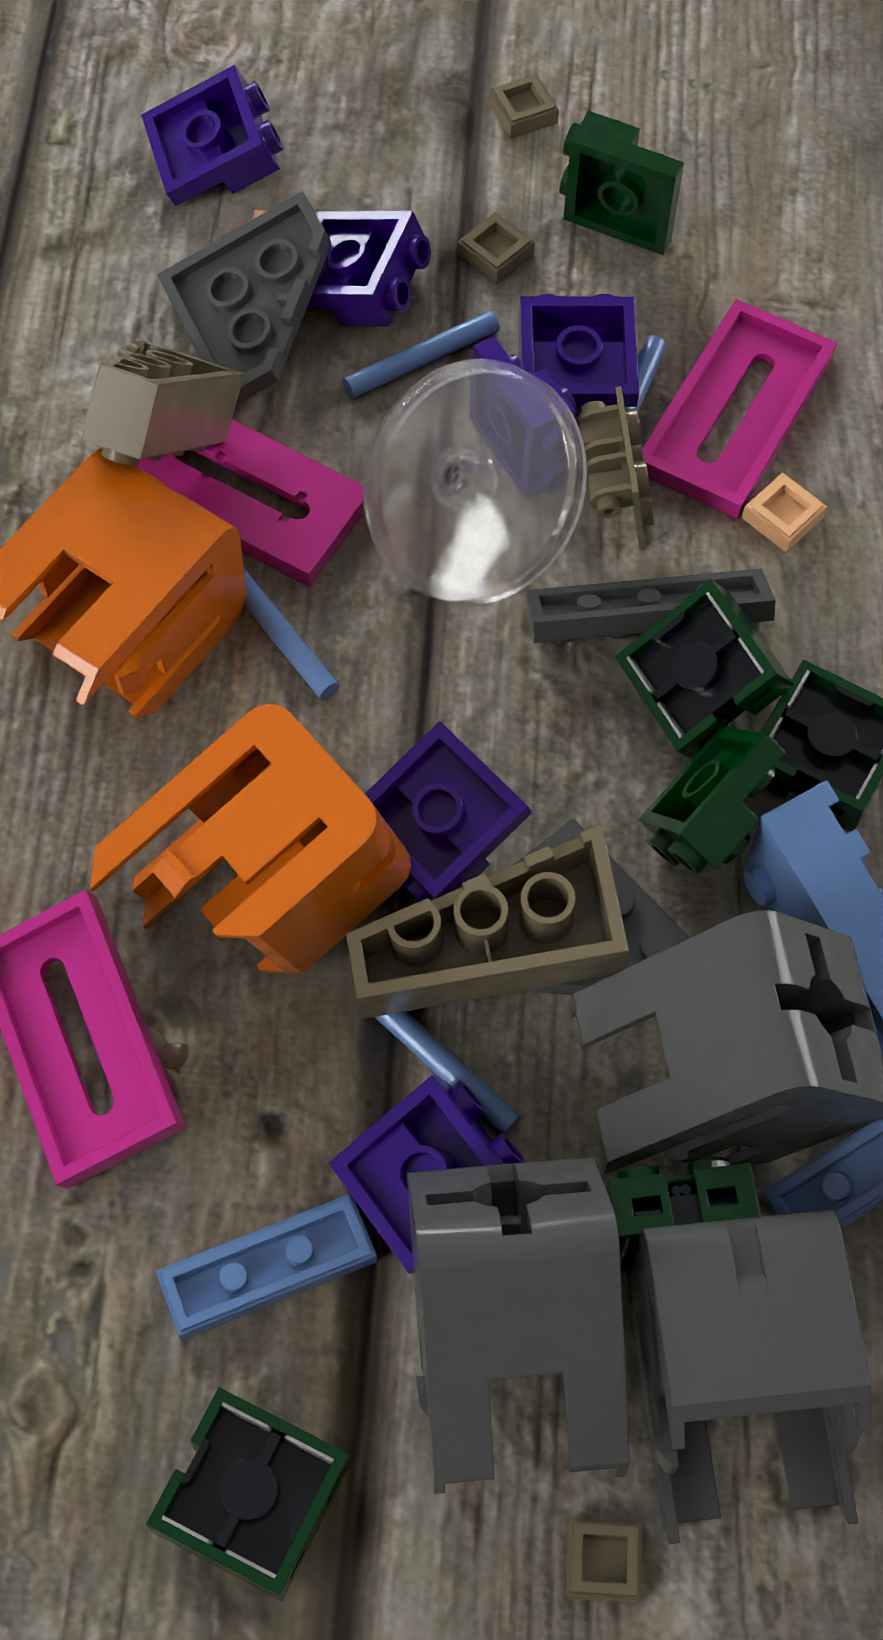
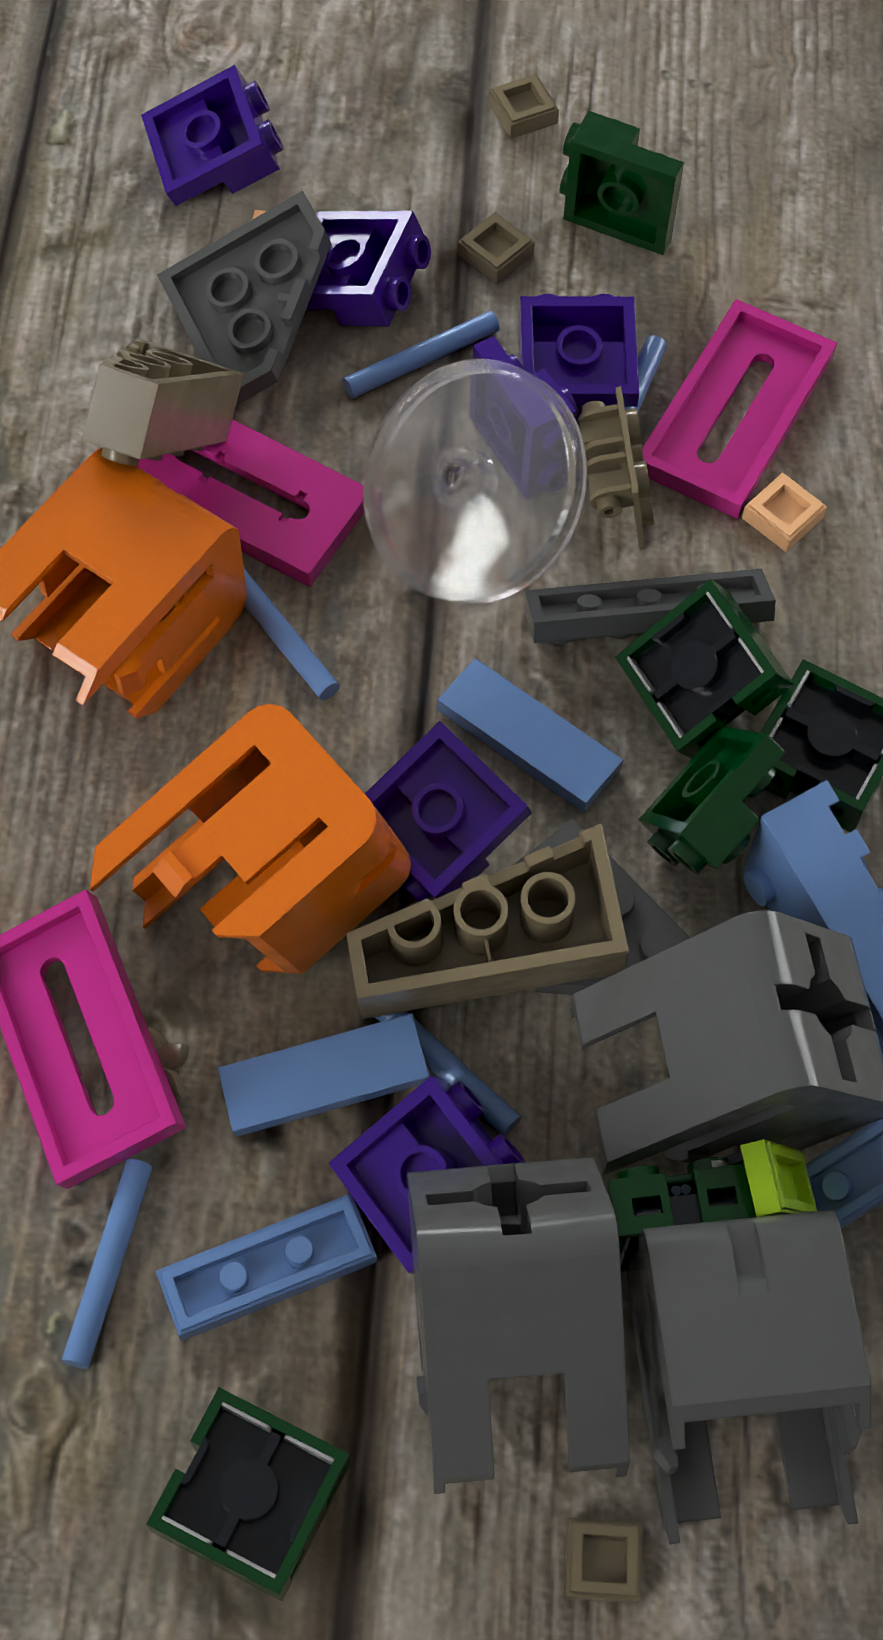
none -> medium blue bar [61,1159,153,1369]
none -> medium blue tile [218,1013,430,1137]
none -> medium blue tile [437,658,623,813]
none -> lime tile [740,1139,817,1217]

